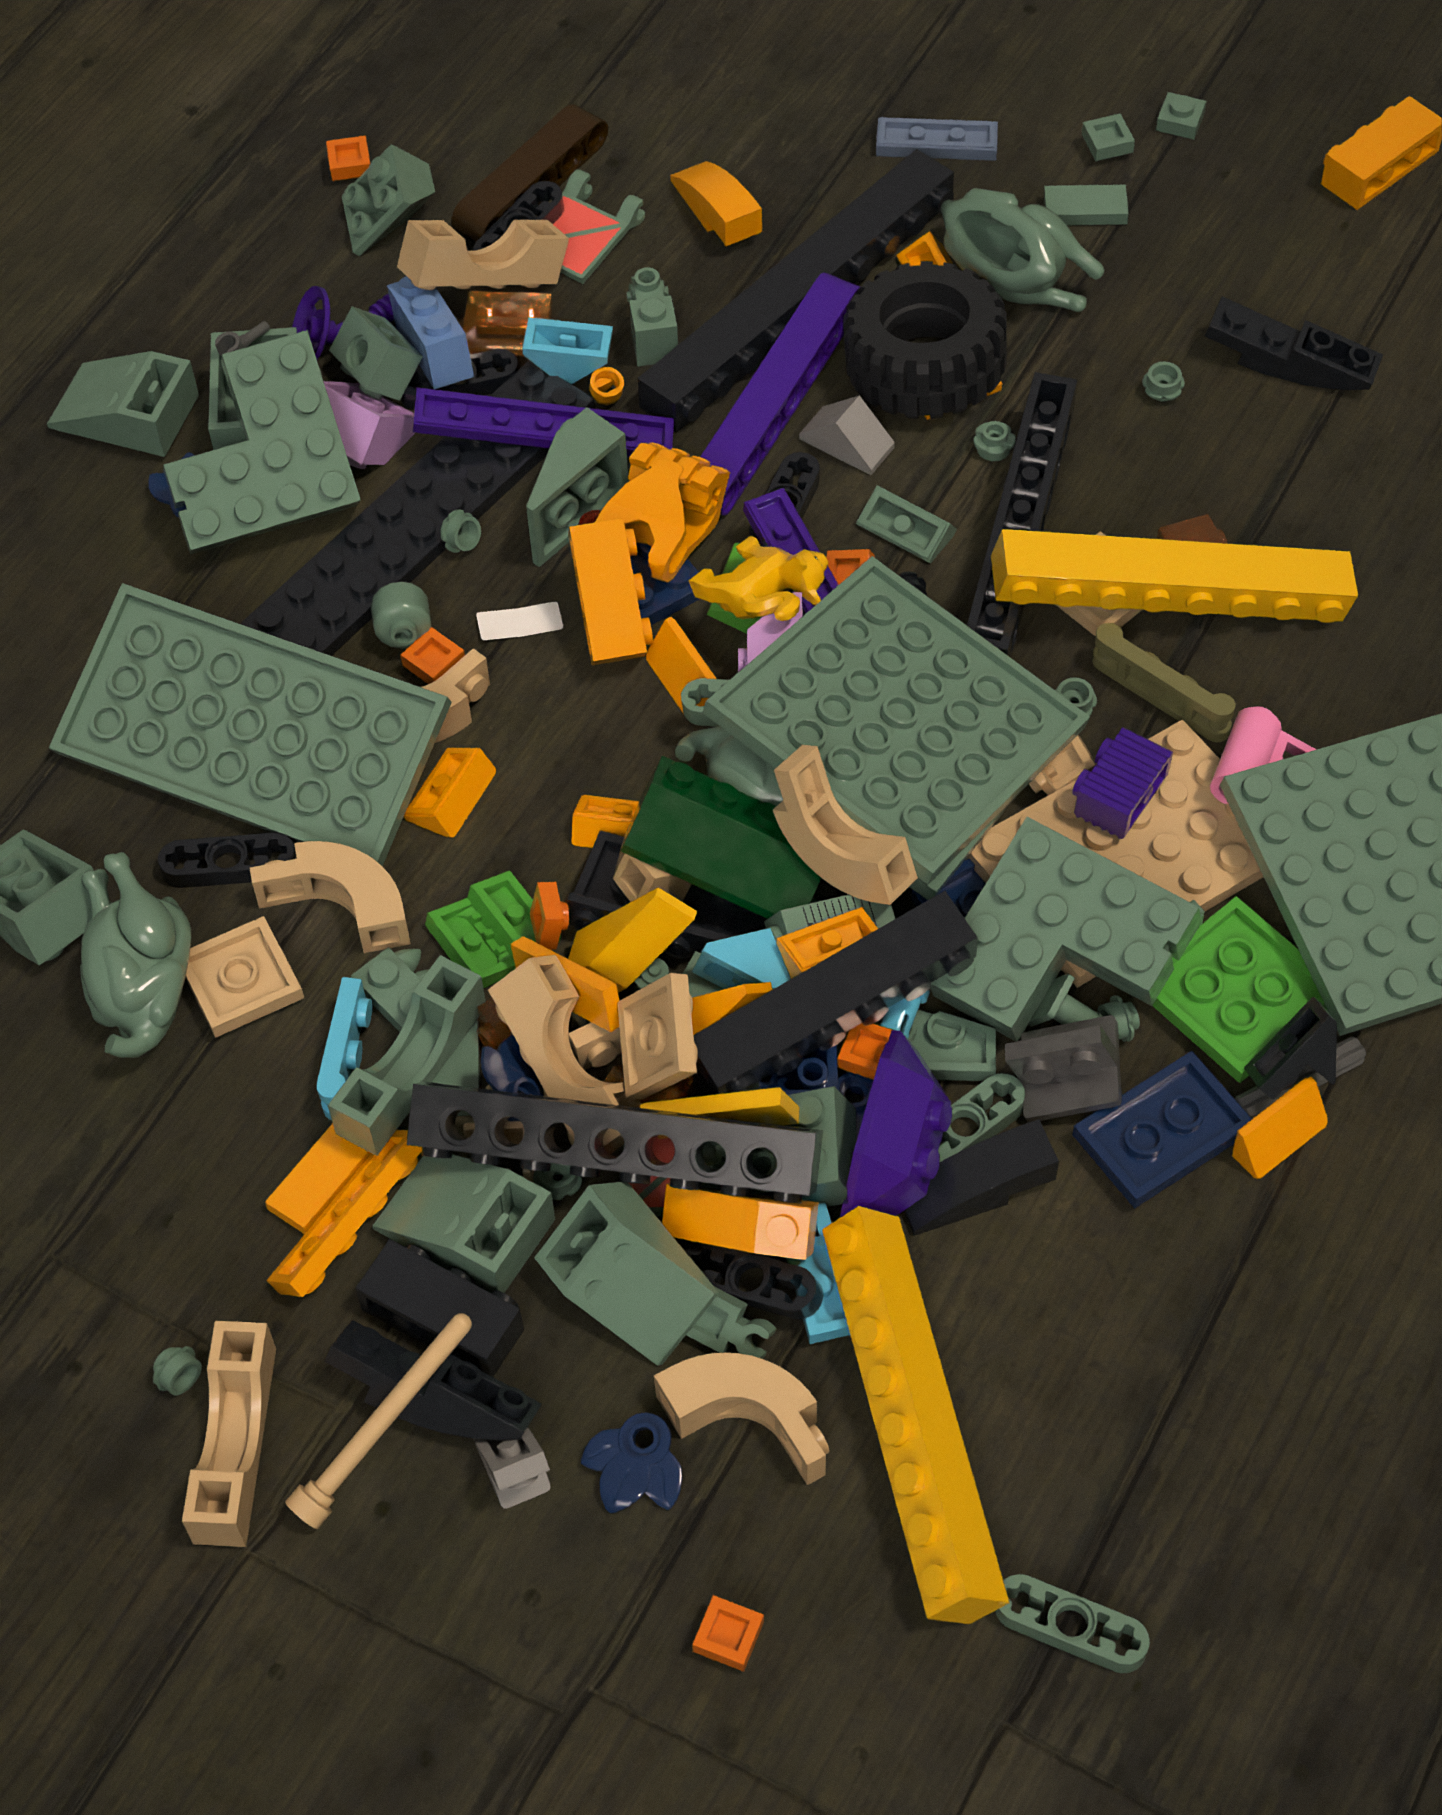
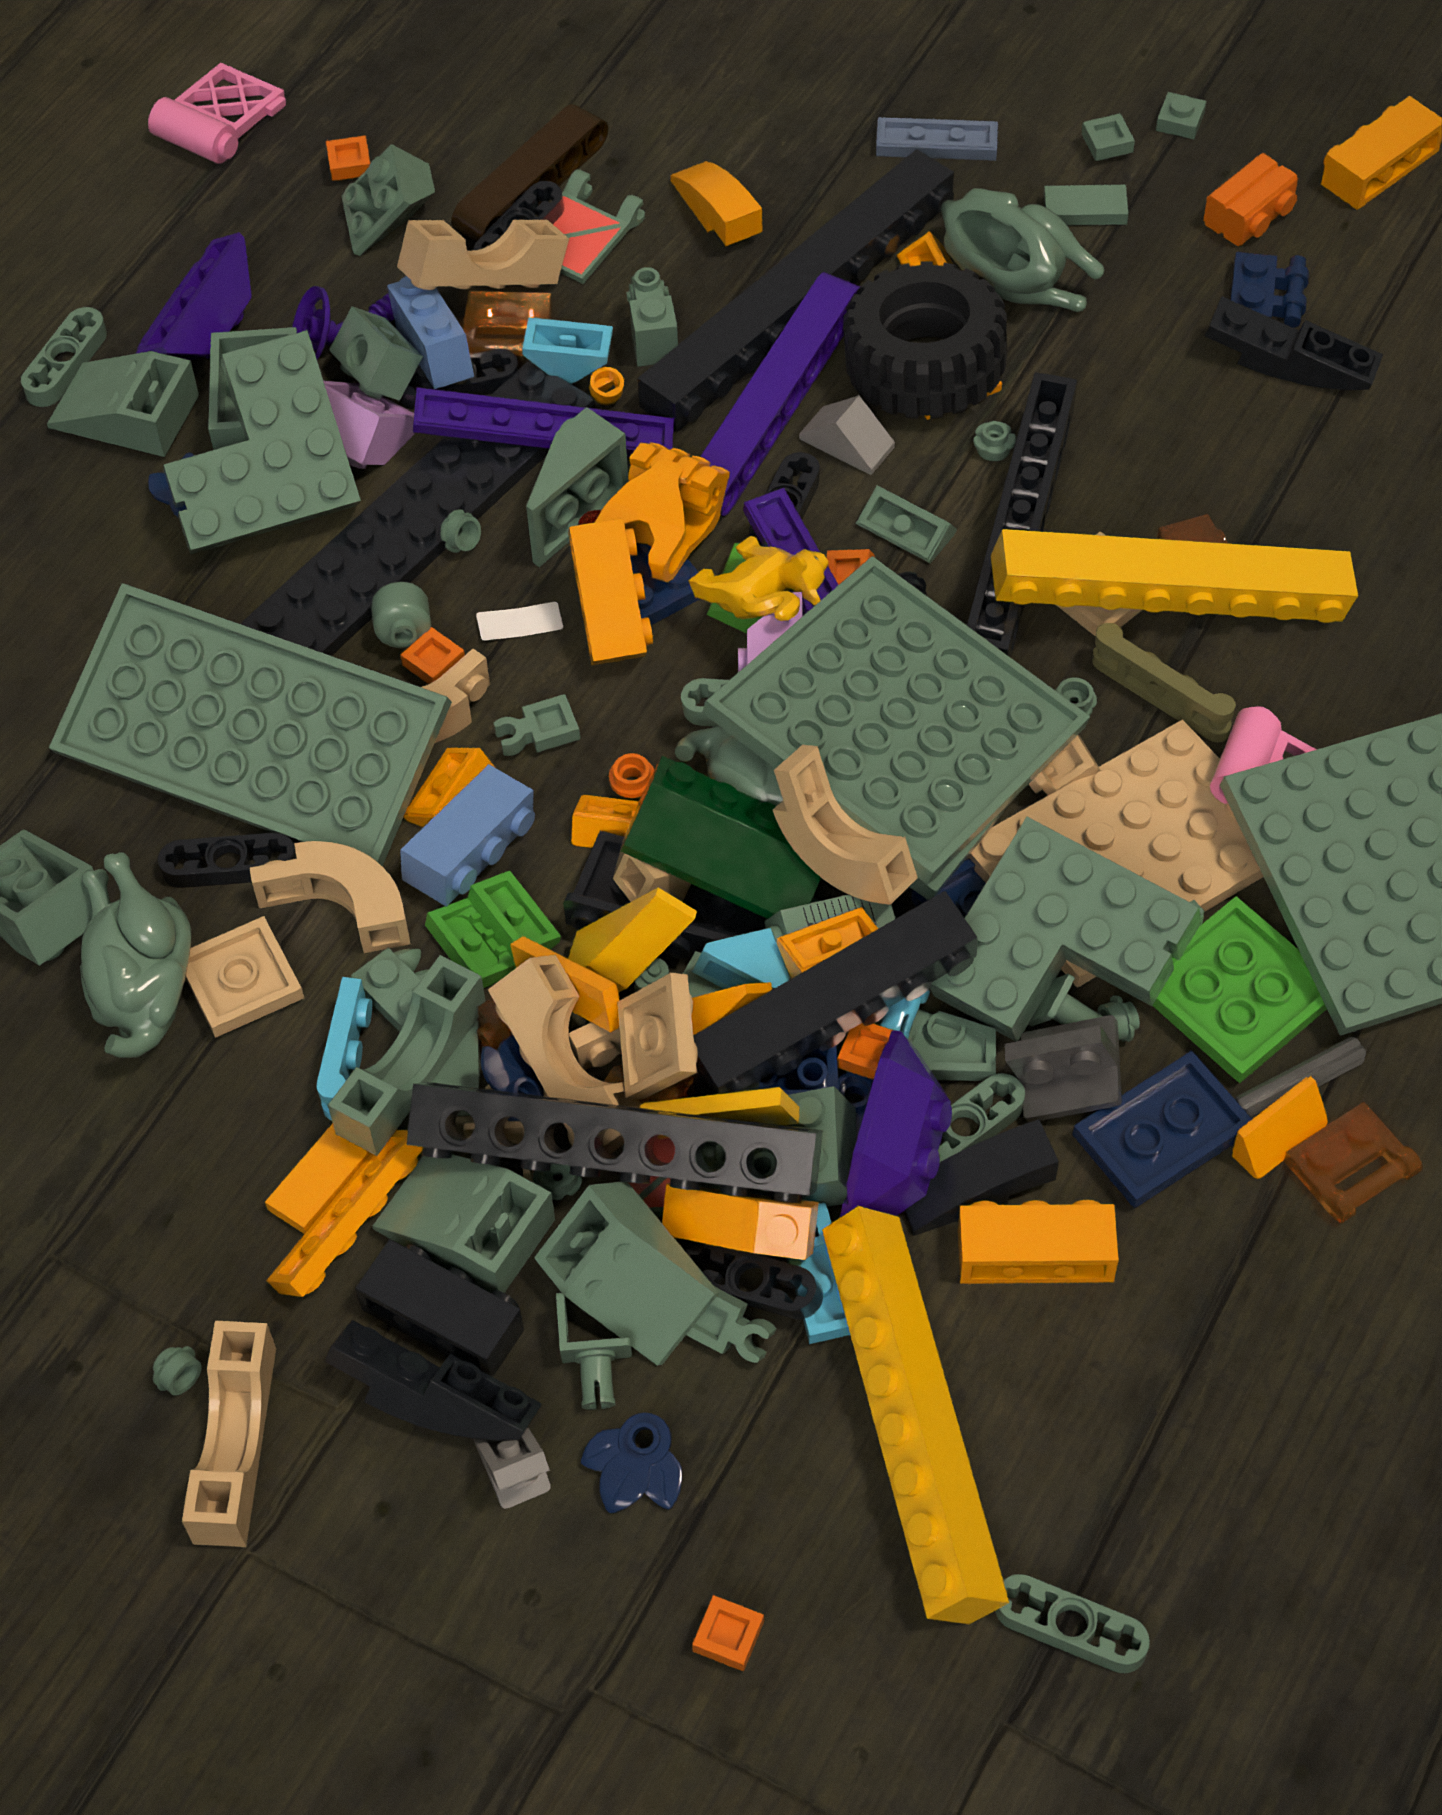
dark grey hand [215,321,270,356] -> none
tan piece [285,1313,472,1529] -> none
orange plate [530,882,569,950] -> none
light orange slope [646,617,716,714] -> none
tan arch [654,1353,829,1485] -> none
dark purple brick [1072,727,1173,839] -> none
sand green plate [1142,362,1185,401] -> none
black slope [1244,997,1337,1100] -> none
none -> sand green beam [21,307,107,407]
none -> dark purple wedge [135,232,252,361]
none -> bright pink piece [148,63,286,164]
none -> medium blue brick [400,764,535,907]
none -> sand green plate [494,694,580,756]
none -> sand green bracket [556,1293,632,1410]
none -> orange plate [609,753,654,798]
none -> light orange brick [958,1200,1119,1284]
none -> orange brick [1203,153,1298,247]
none -> dark blue plate [1230,252,1309,328]
none -> clear orange plate [1284,1102,1423,1223]

